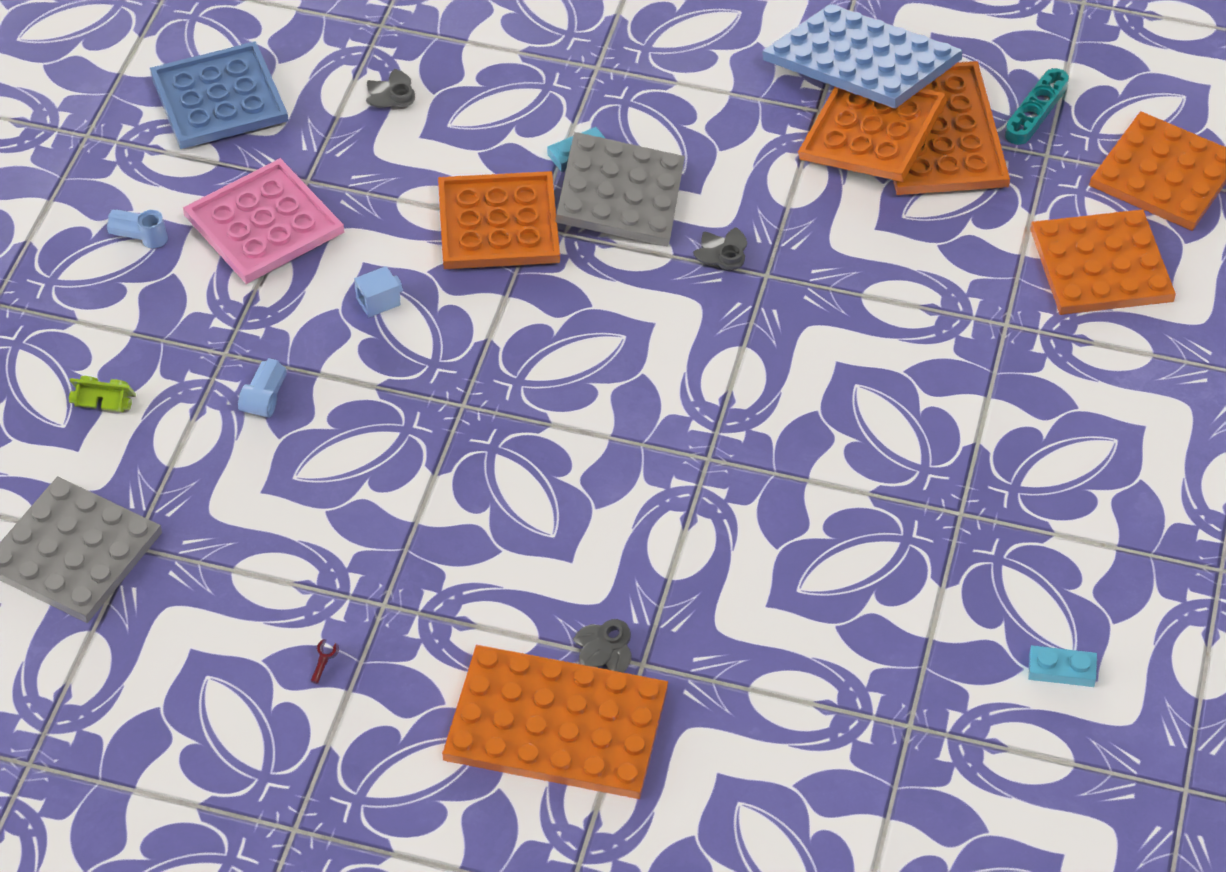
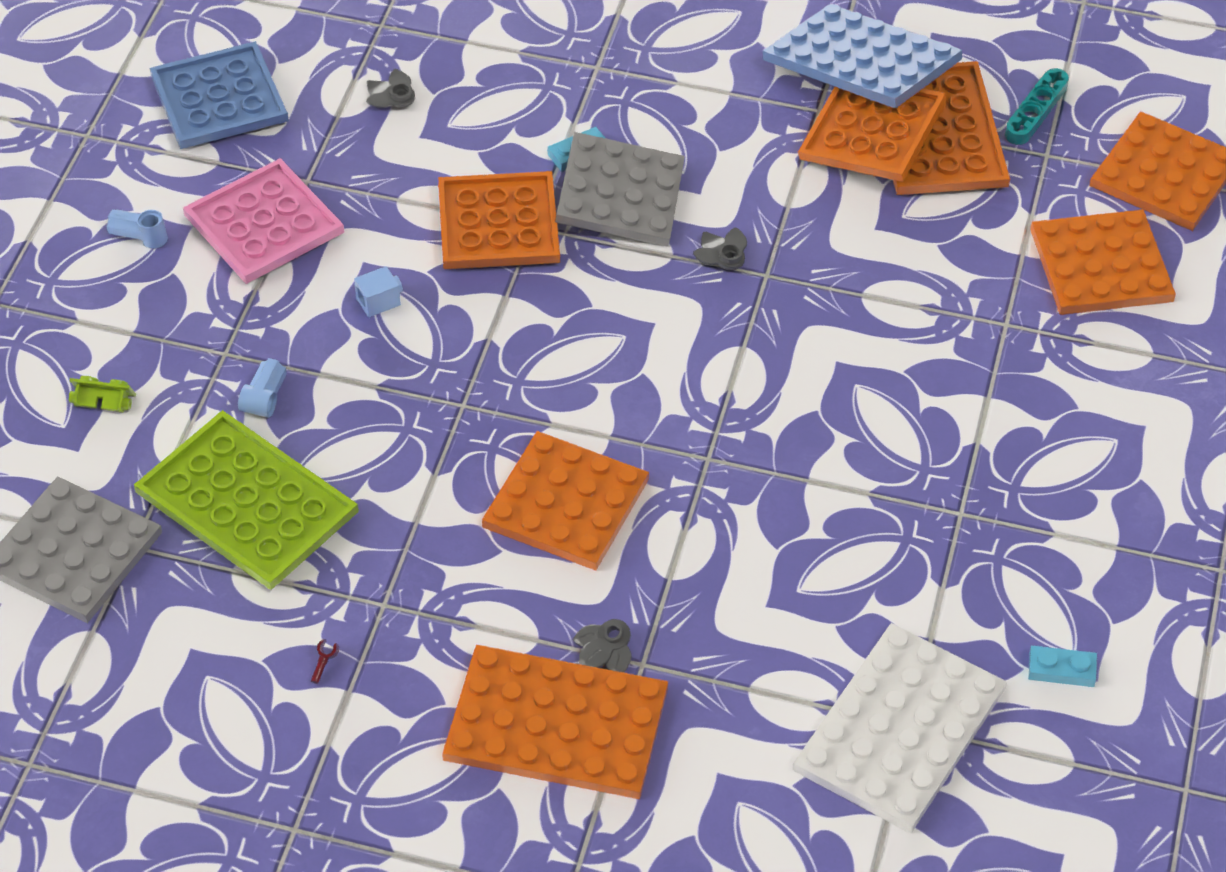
none -> lime plate [134,410,359,590]
none -> orange plate [482,431,649,571]
none -> white plate [792,623,1007,834]

